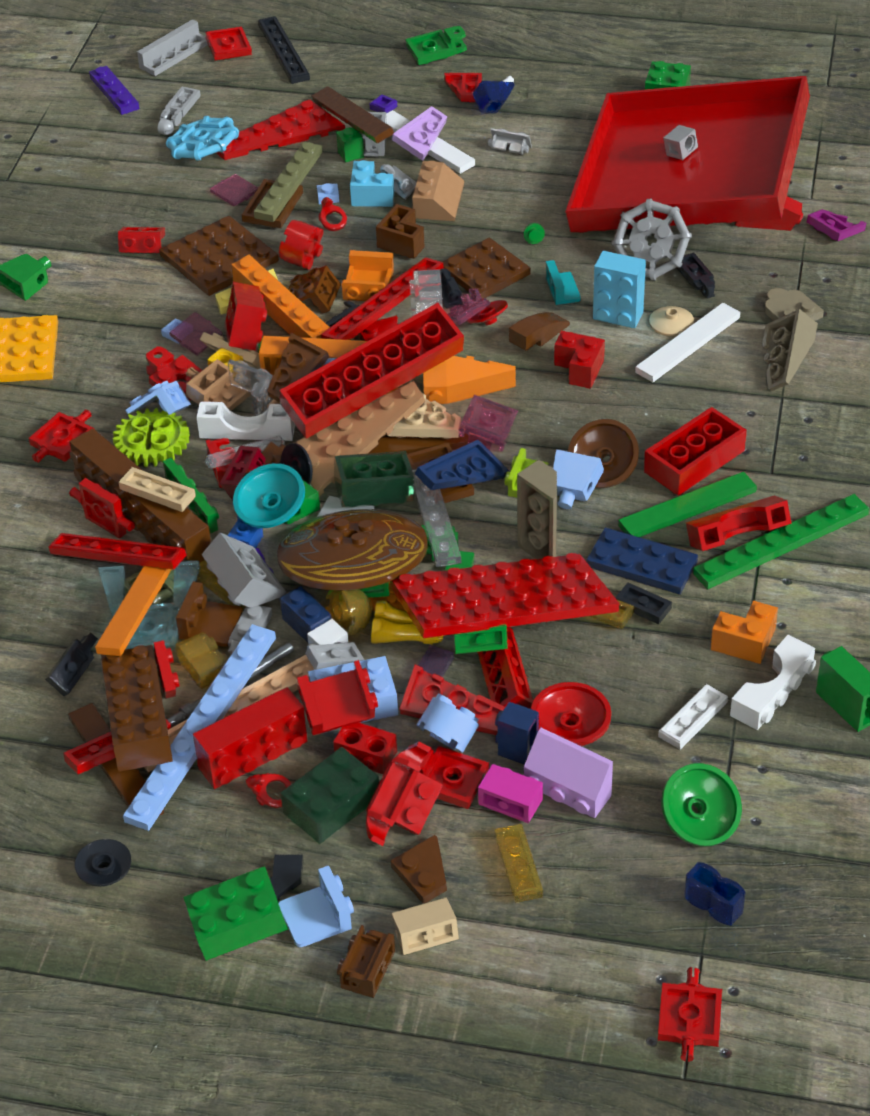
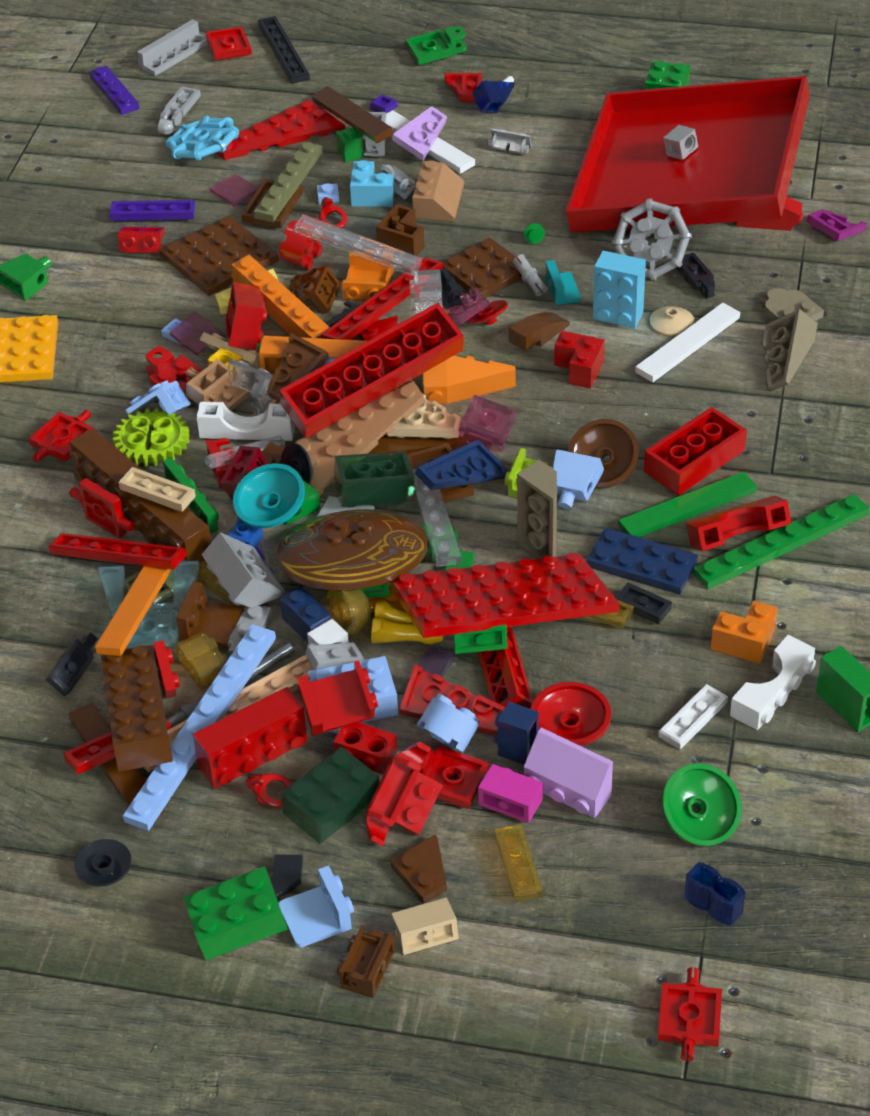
none -> dark purple plate [110,200,196,221]
none -> clear tile [294,214,423,276]
none -> light grey pin [512,254,548,296]

